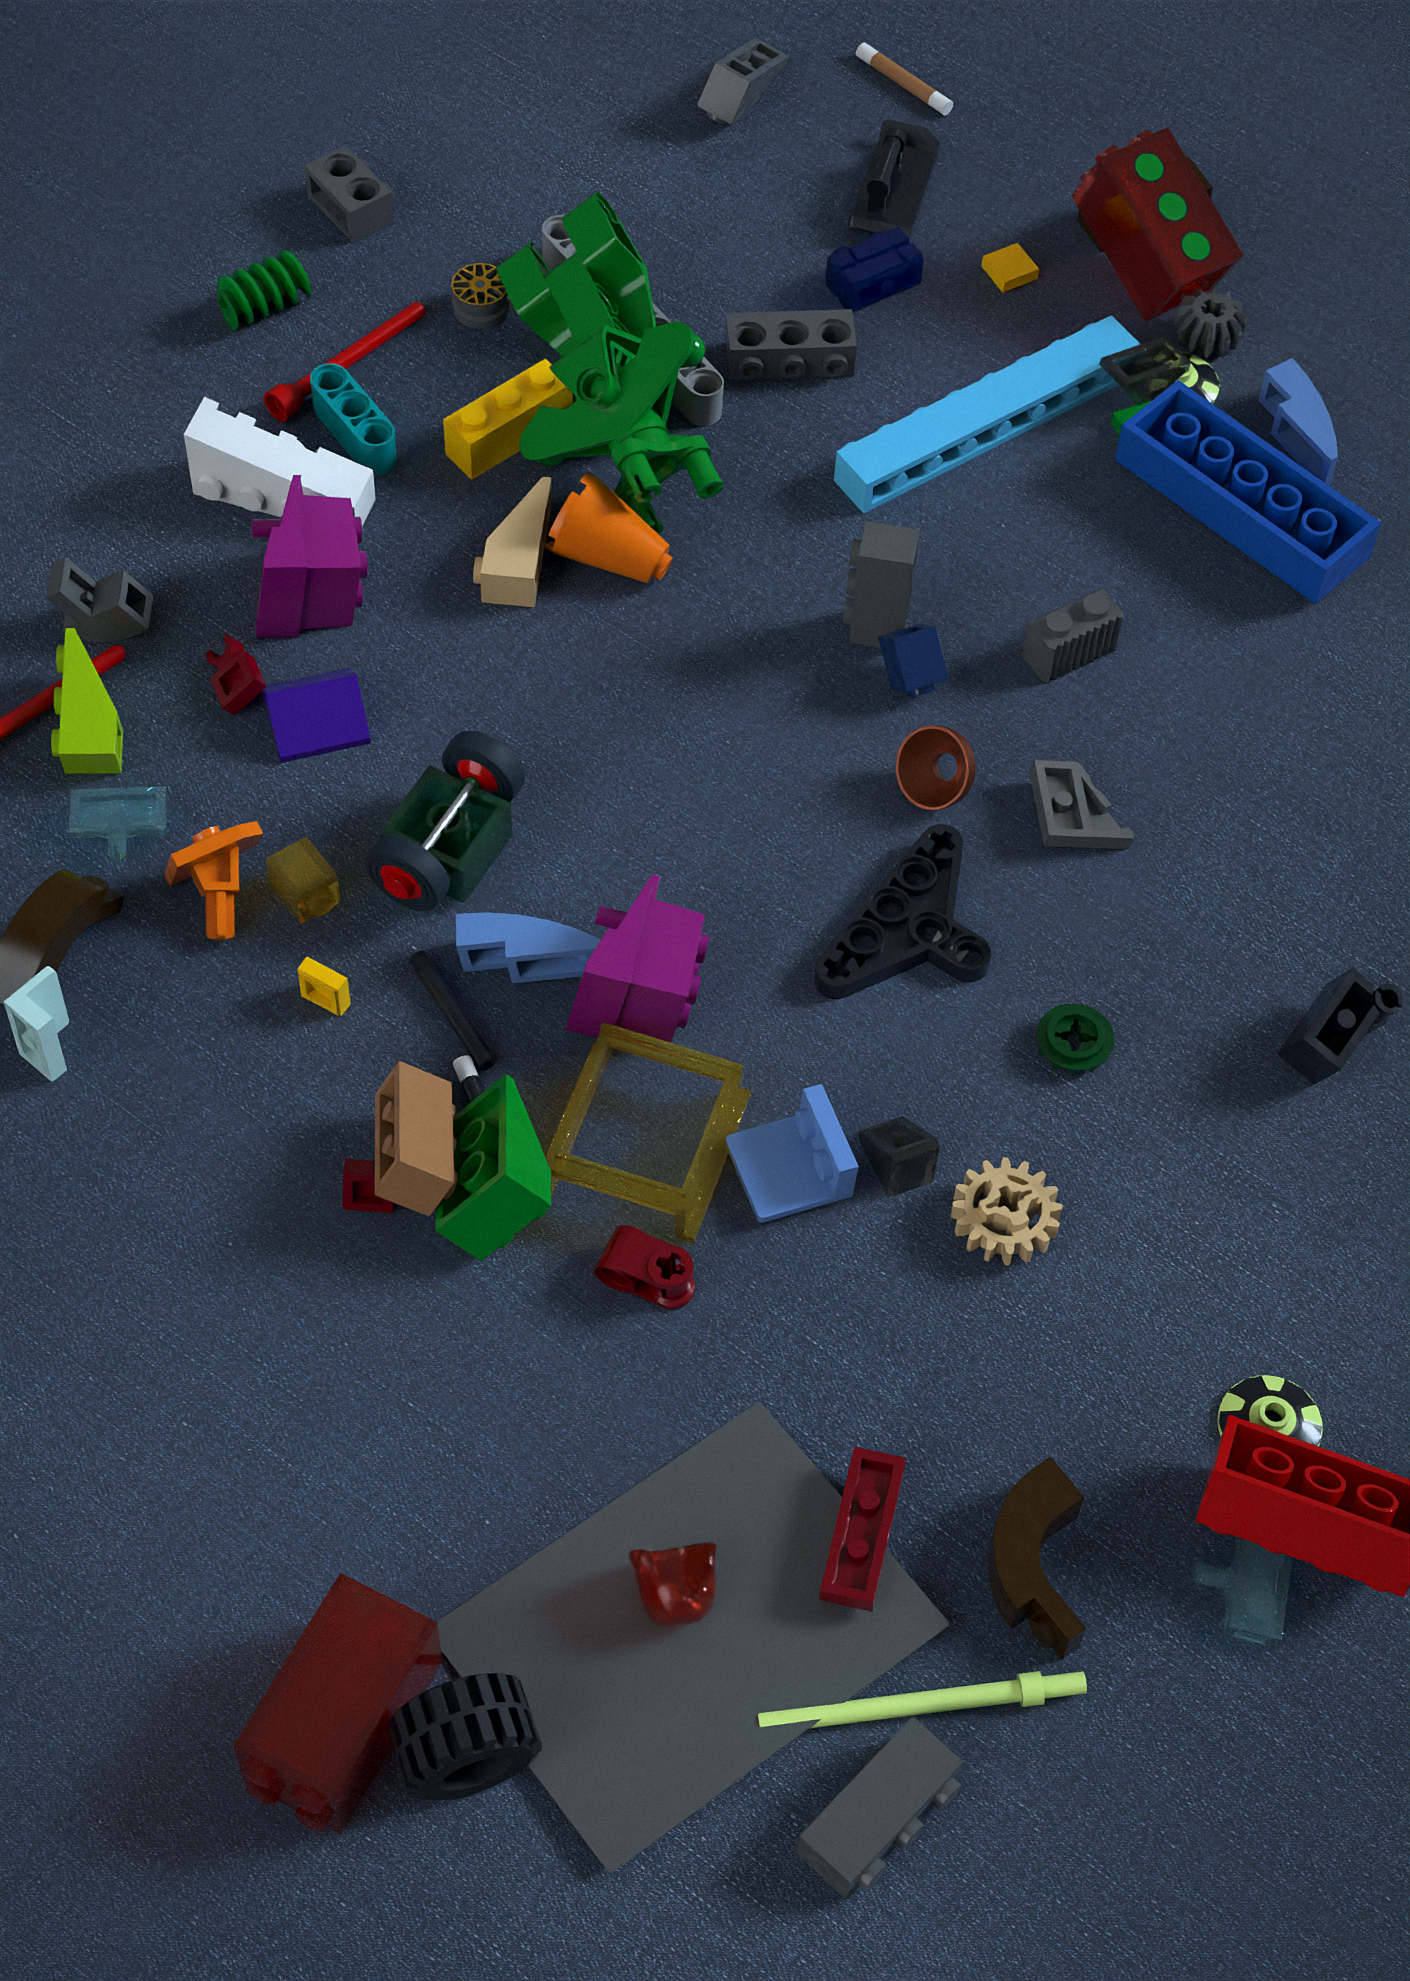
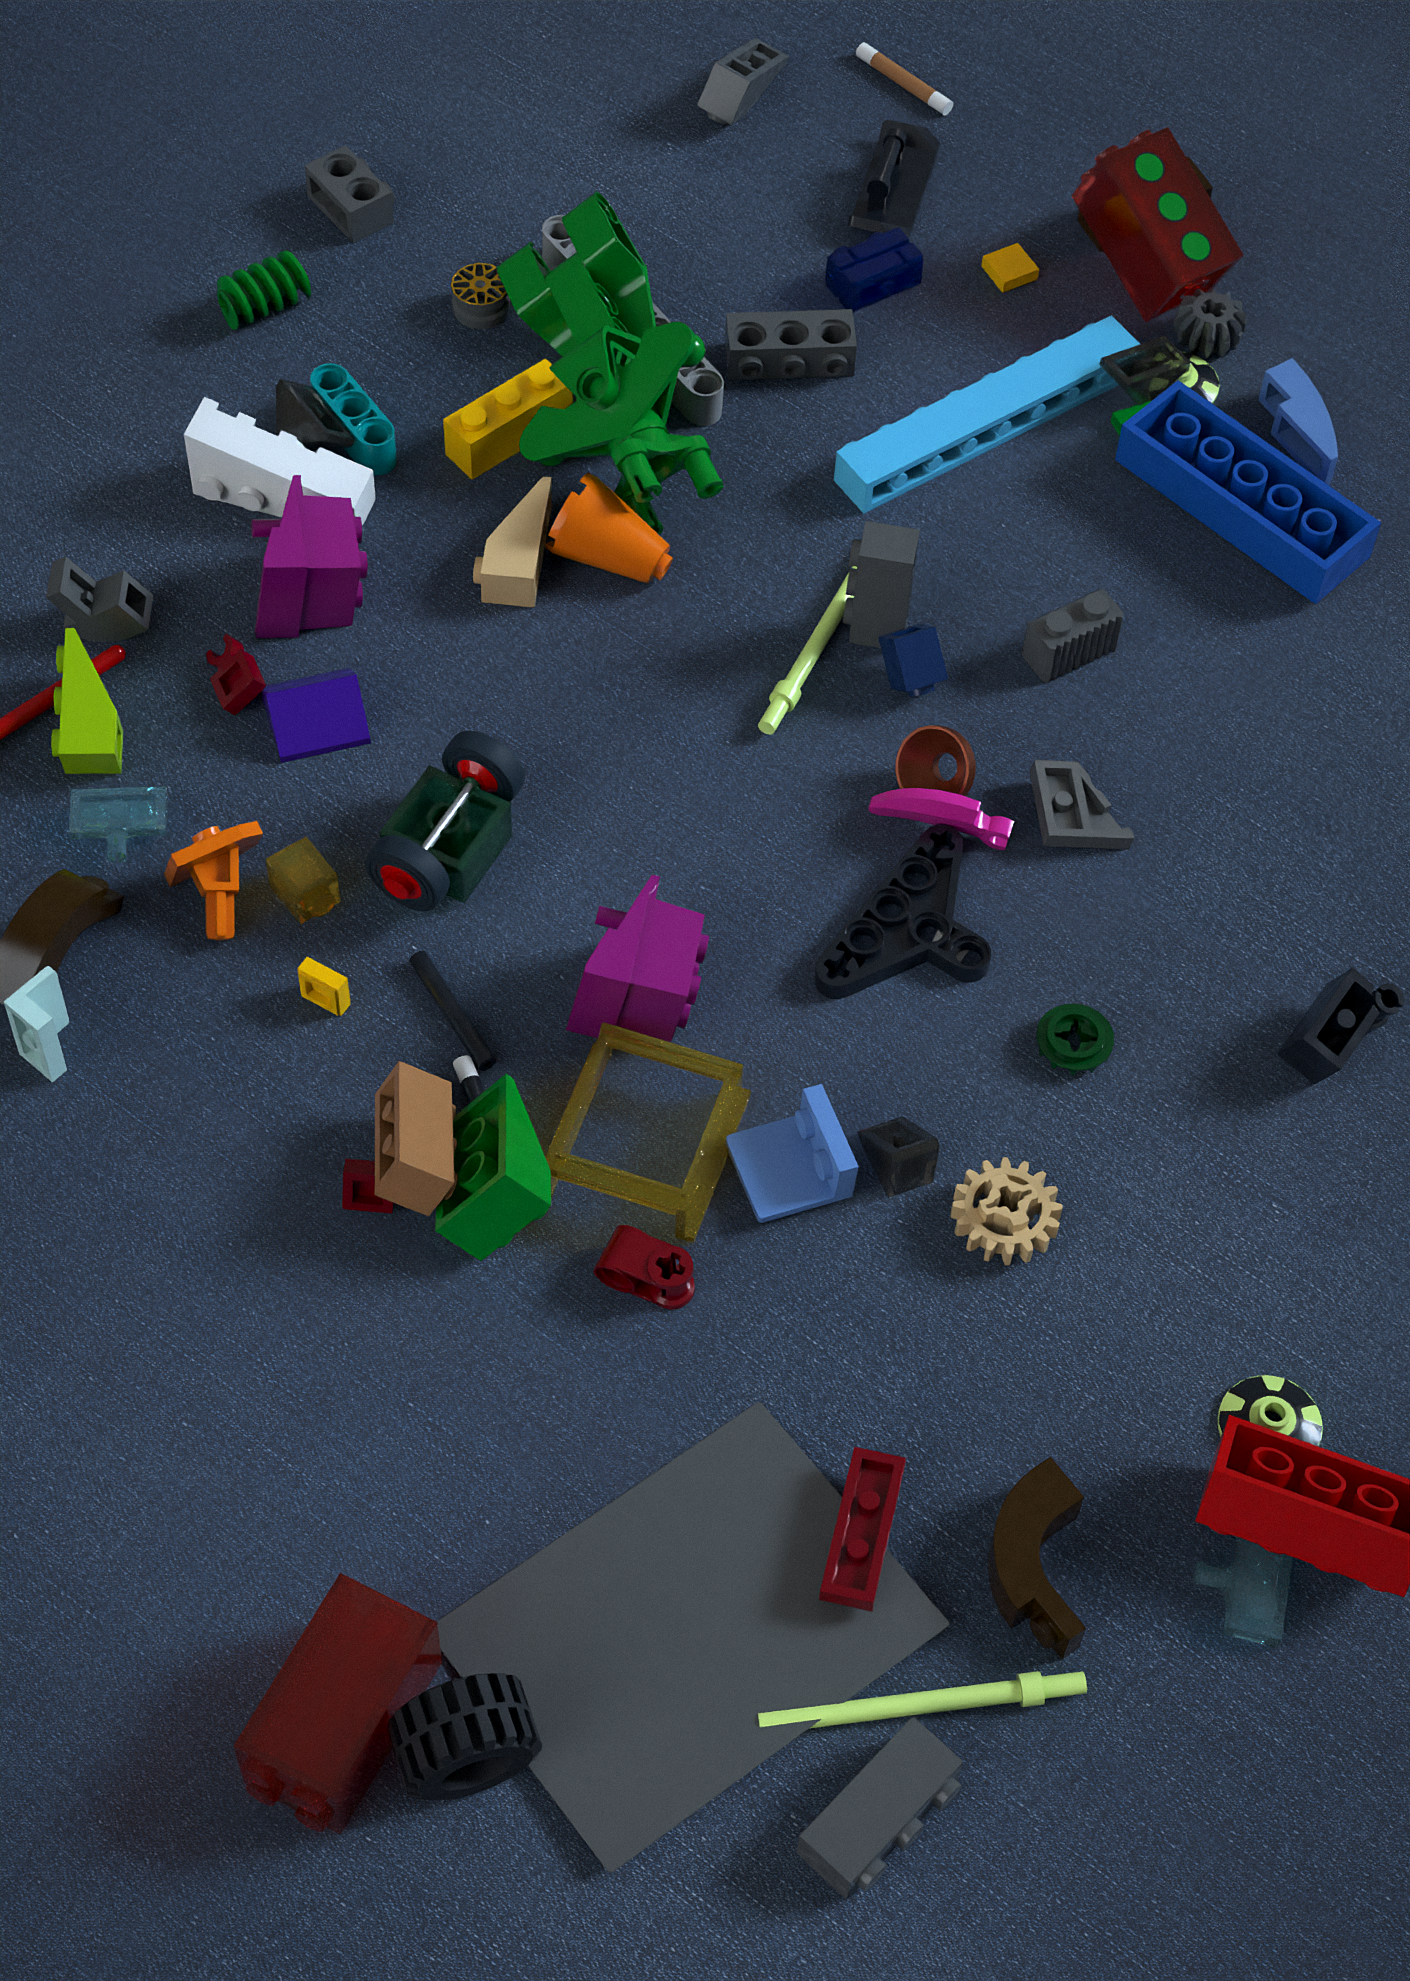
red piece [263,302,426,422] -> none
medium blue slope [455,912,601,983] -> none
clear red hair [628,1542,716,1627] -> none
none -> clear smoke slope [276,379,356,452]
none -> yellowish green bar [758,566,857,735]
none -> dark pink piece [868,788,1014,850]

